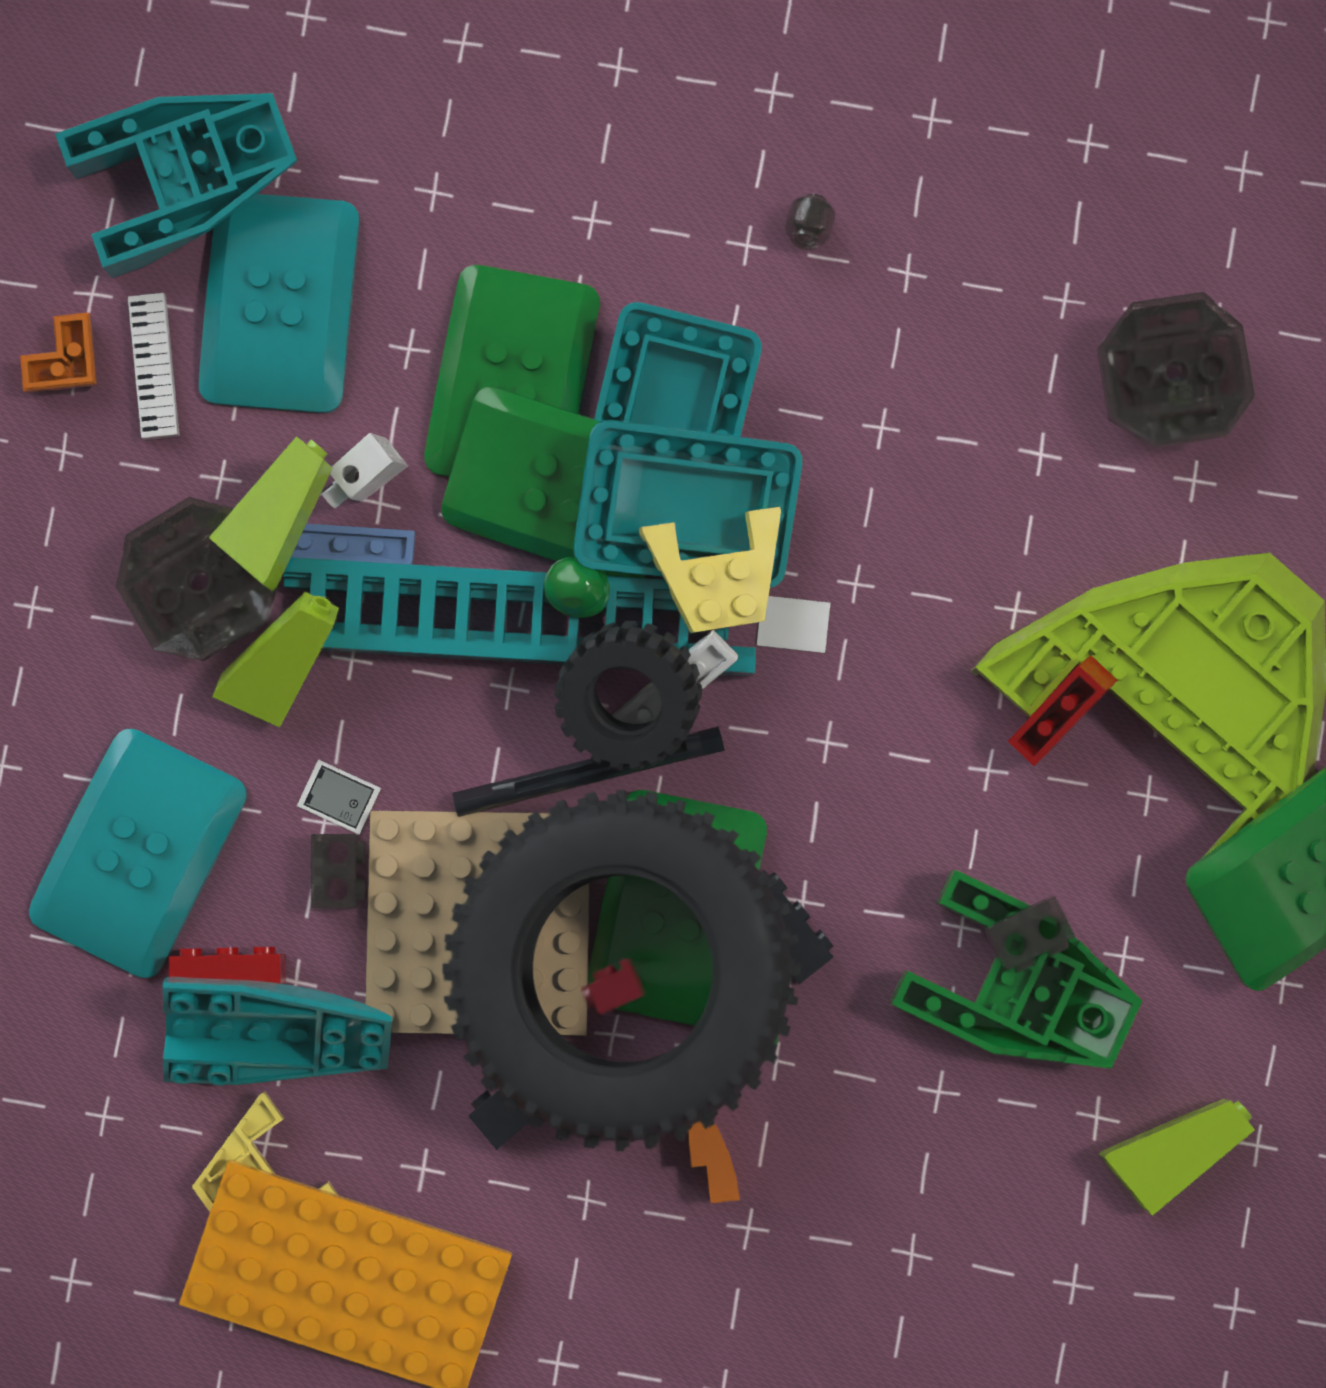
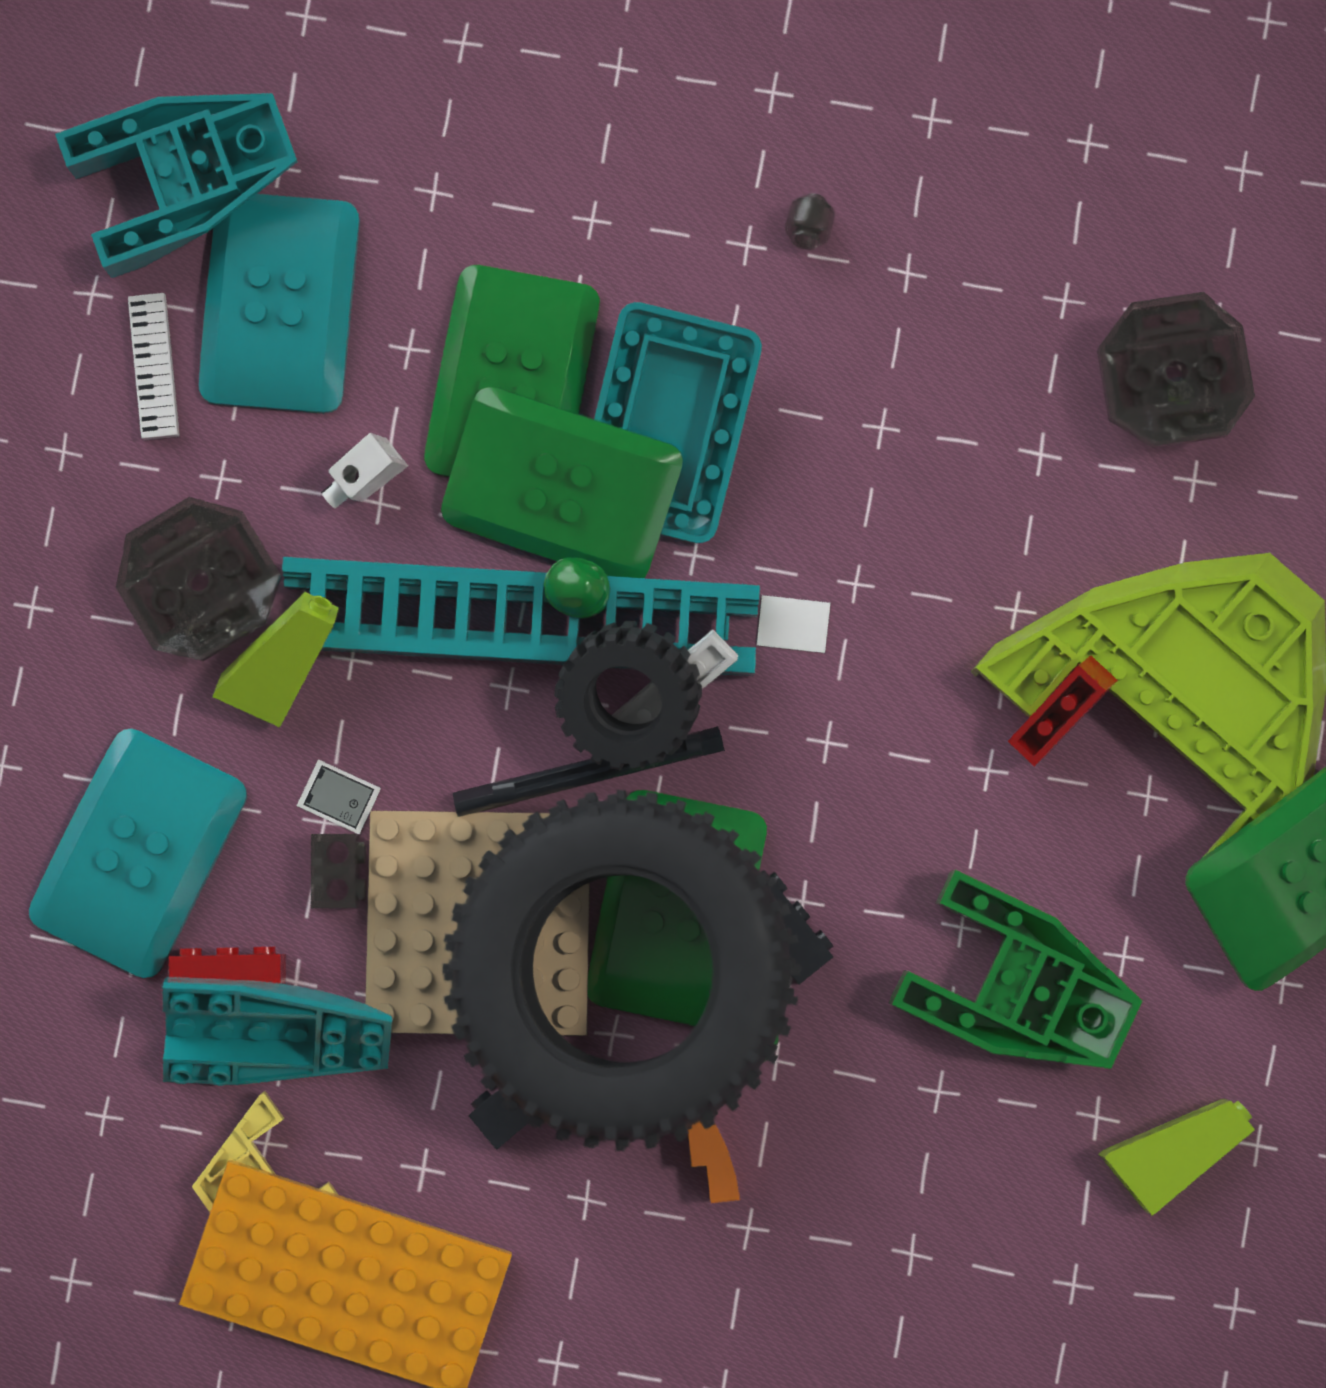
orange brick [20,312,97,393] -> none
lime slope [209,436,333,591] -> none
medium blue plate [291,524,416,565] -> none
teal wedge [574,420,803,588] -> none
dark red brick [581,958,646,1014] -> none
light yellow wing [639,507,781,633] -> none
clear smoke brick [983,896,1075,973] -> none

